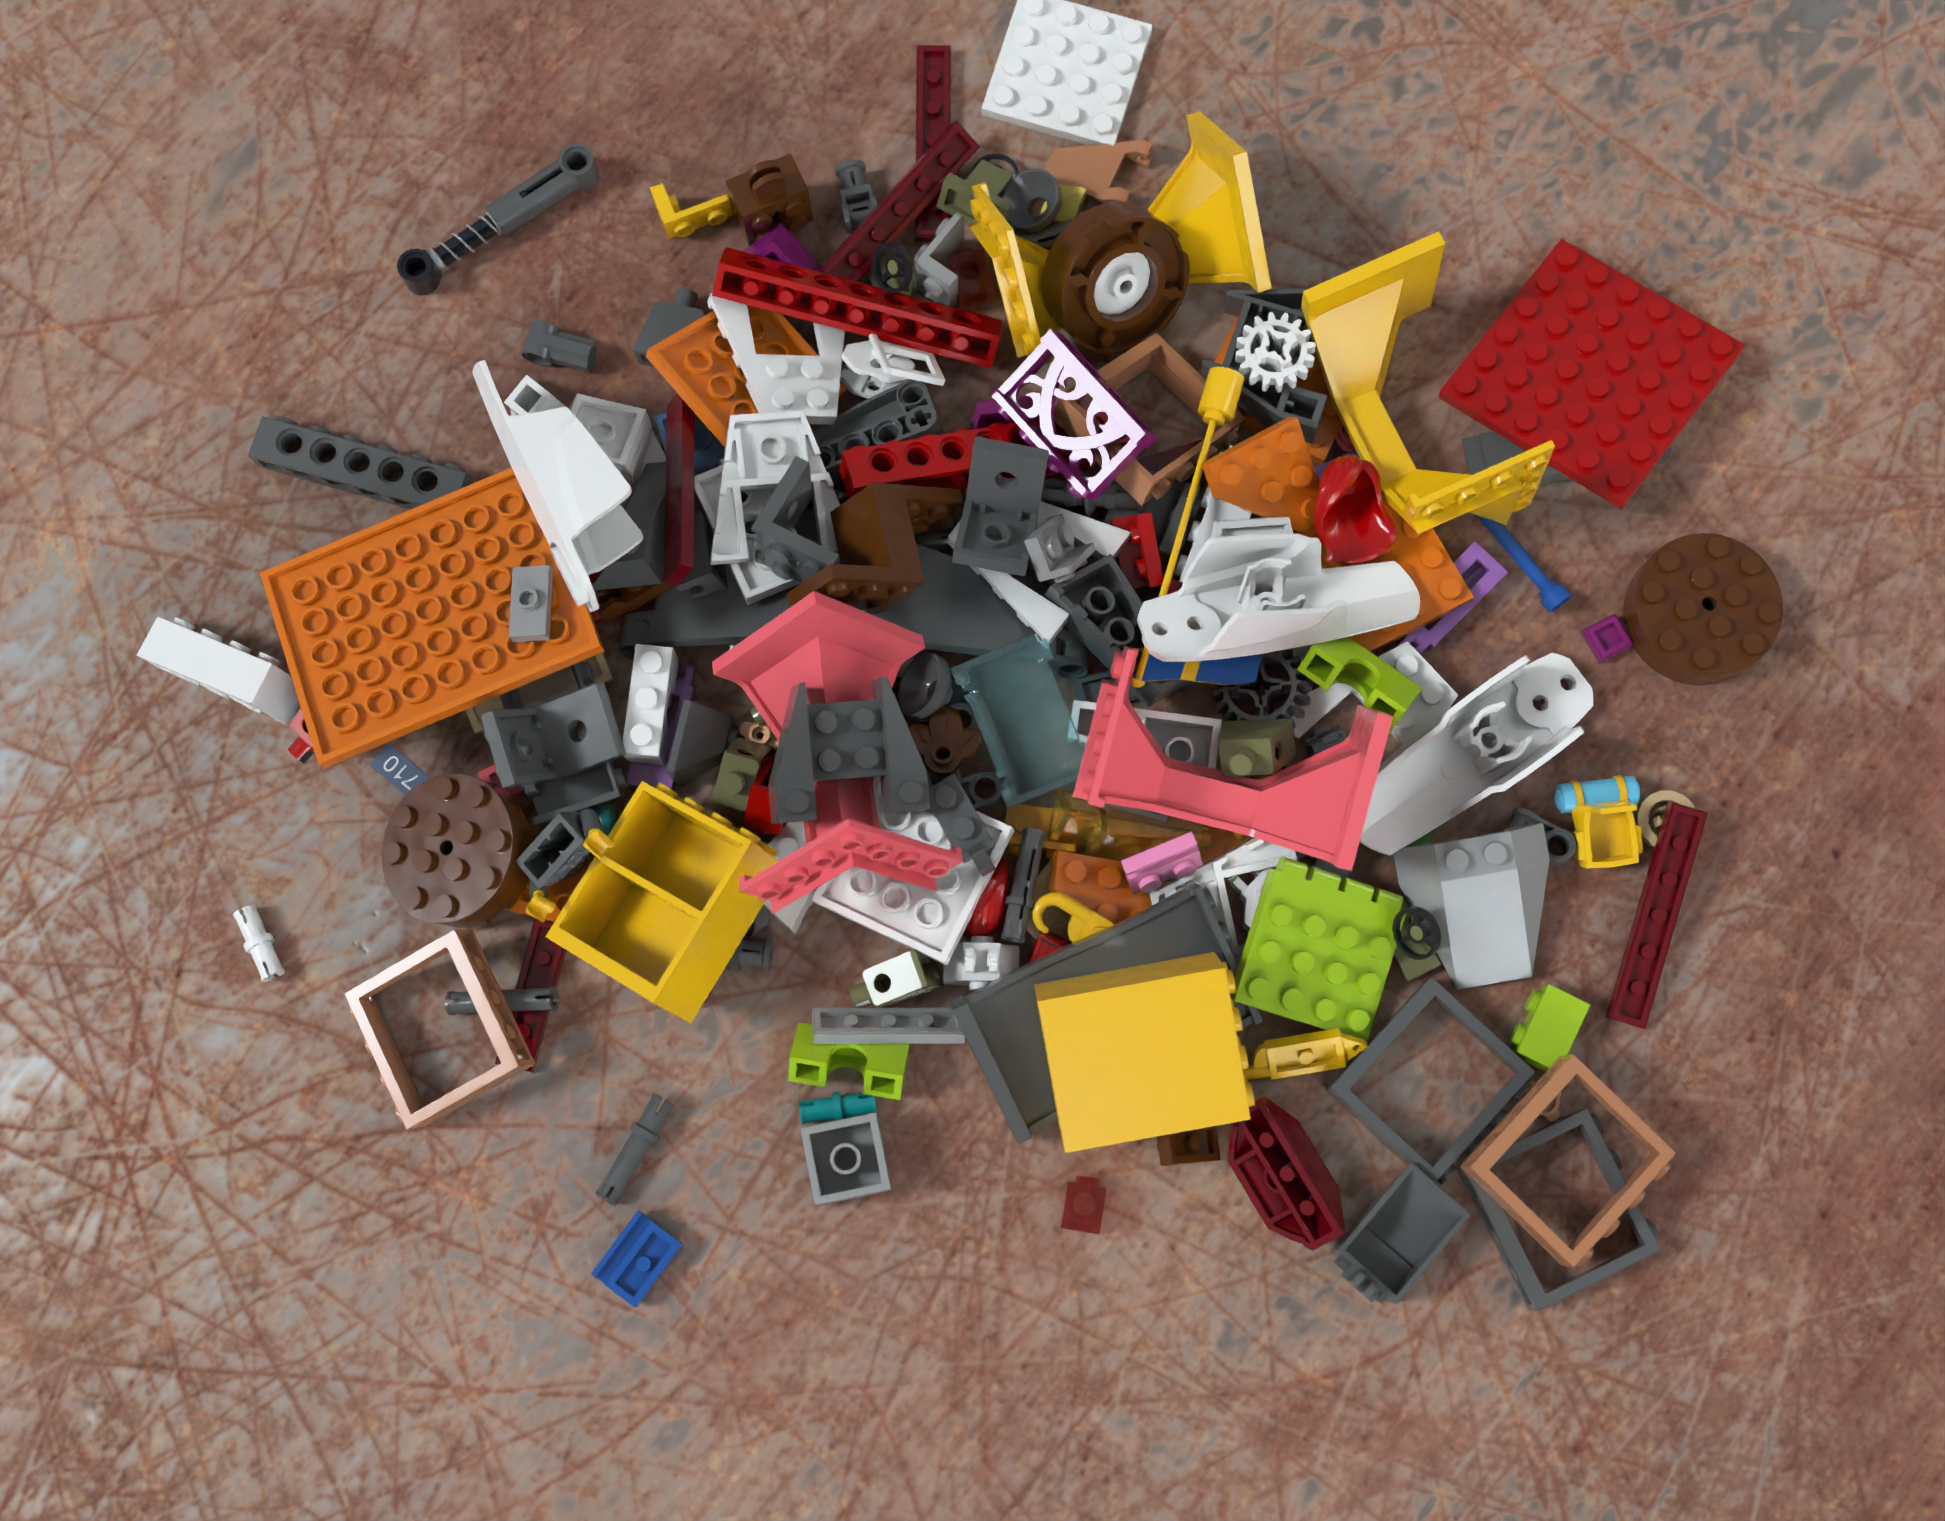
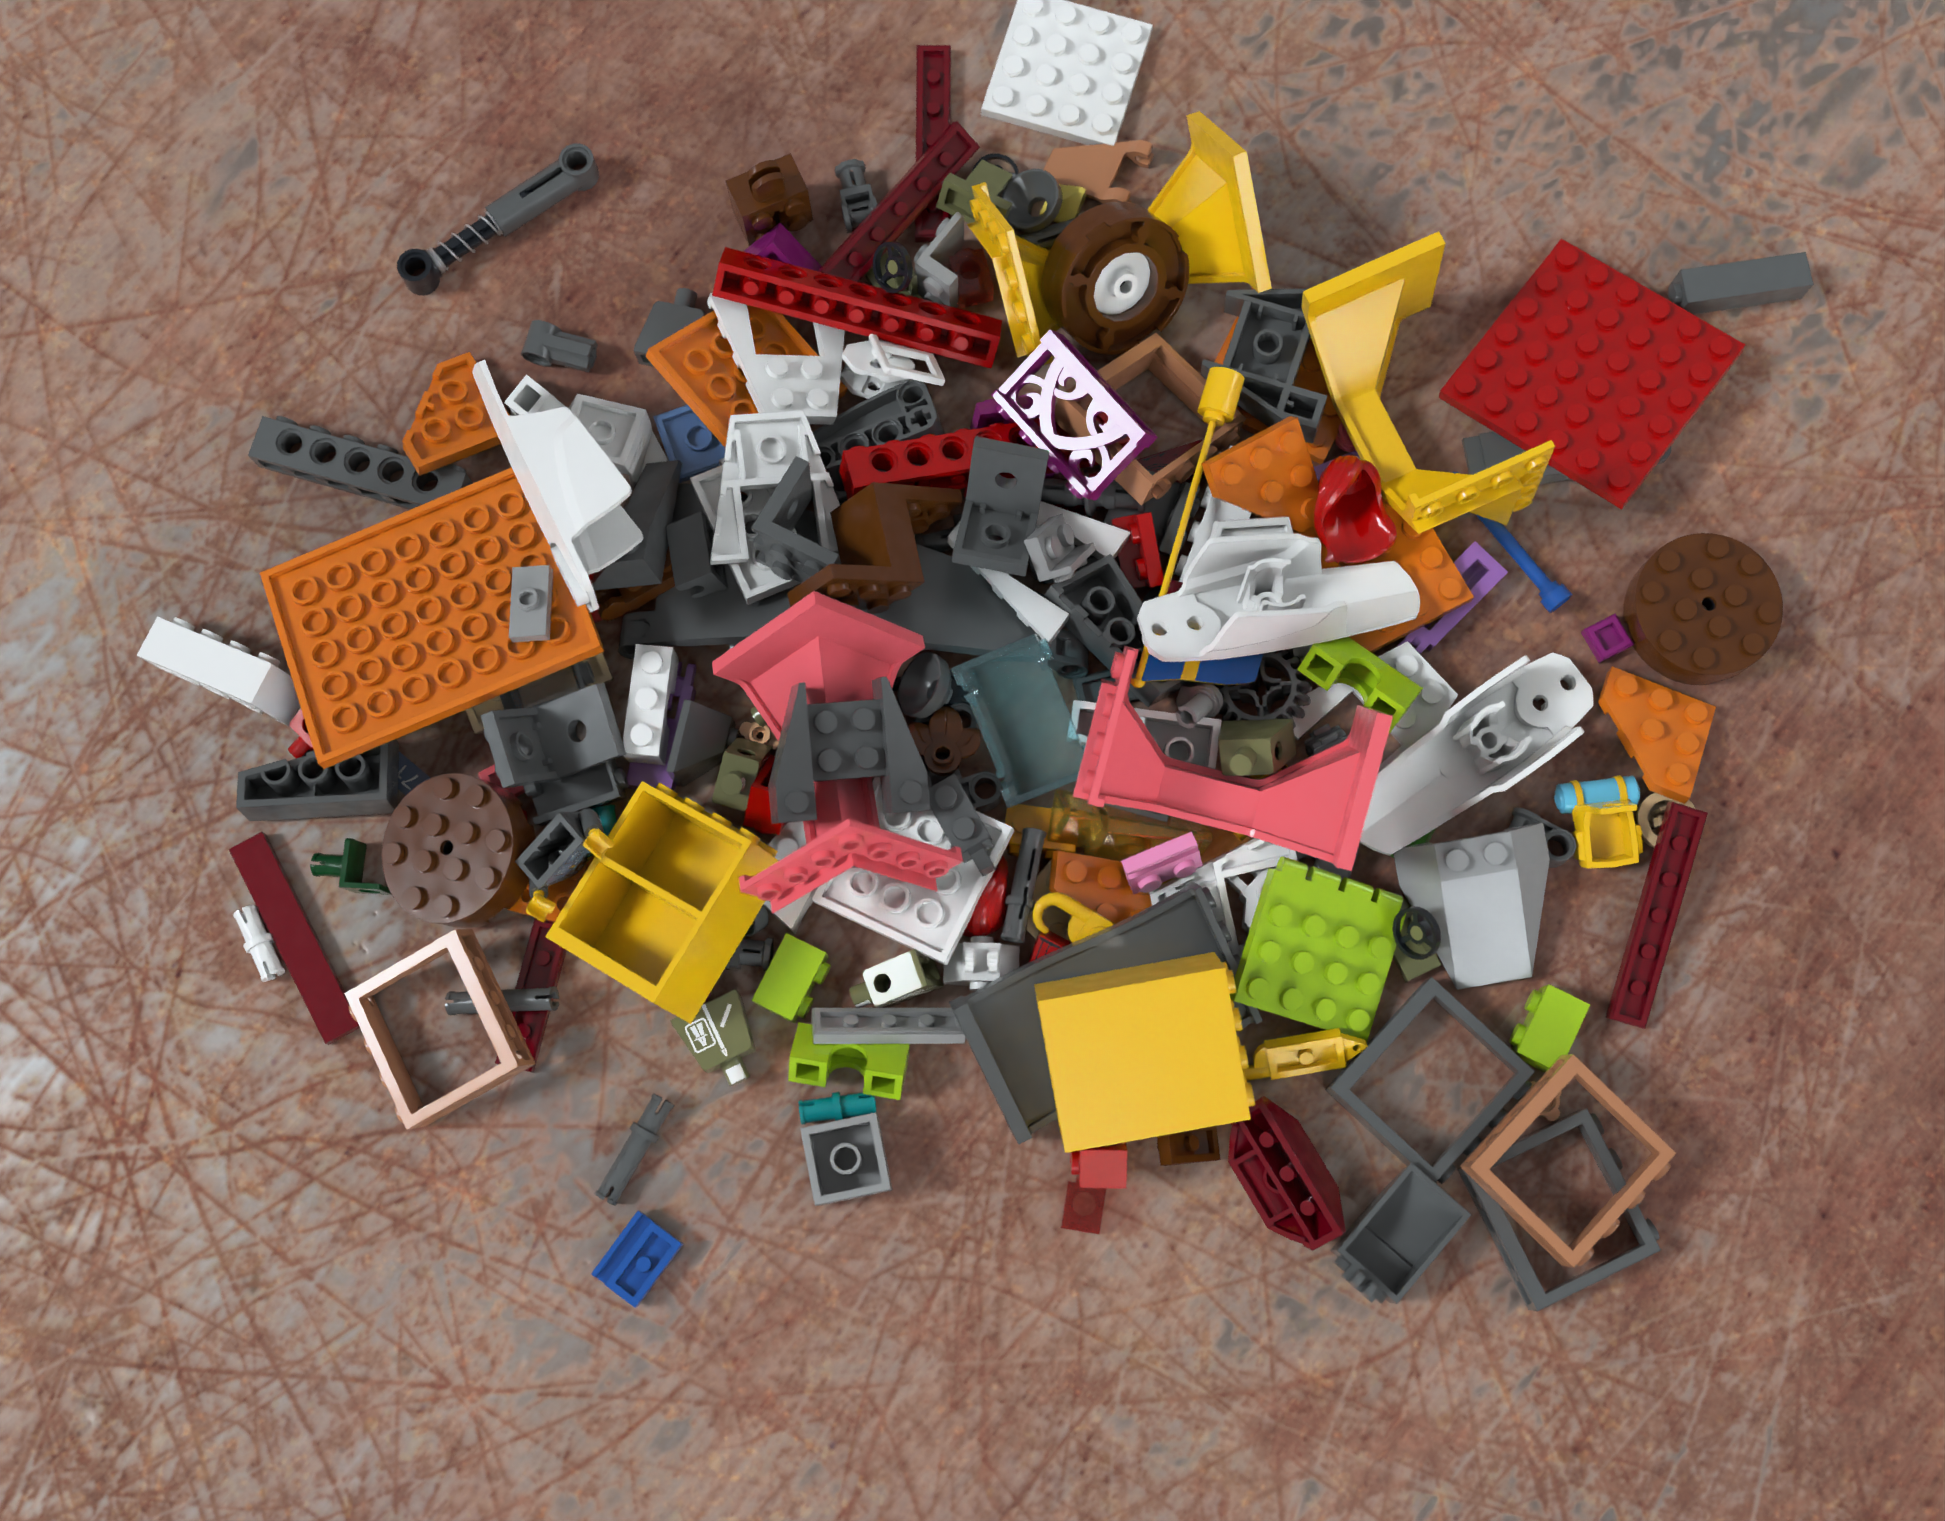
yellow bracket [650,183,734,239] -> none
dark red tile [665,393,695,586] -> none
white gear [1235,312,1316,393] -> none
none -> dark red tile [228,832,360,1045]
none -> dark grey wedge [236,739,399,821]
none -> dark green bracket [310,838,392,895]
none -> orange plate [402,352,510,476]
none -> olive torso [670,989,756,1086]
none -> lime brick [752,933,831,1024]
none -> brick [1070,1142,1127,1189]
none -> light grey arm [1176,681,1223,728]
none -> orange plate [1598,666,1716,804]
none -> dark grey brick [1668,252,1814,315]

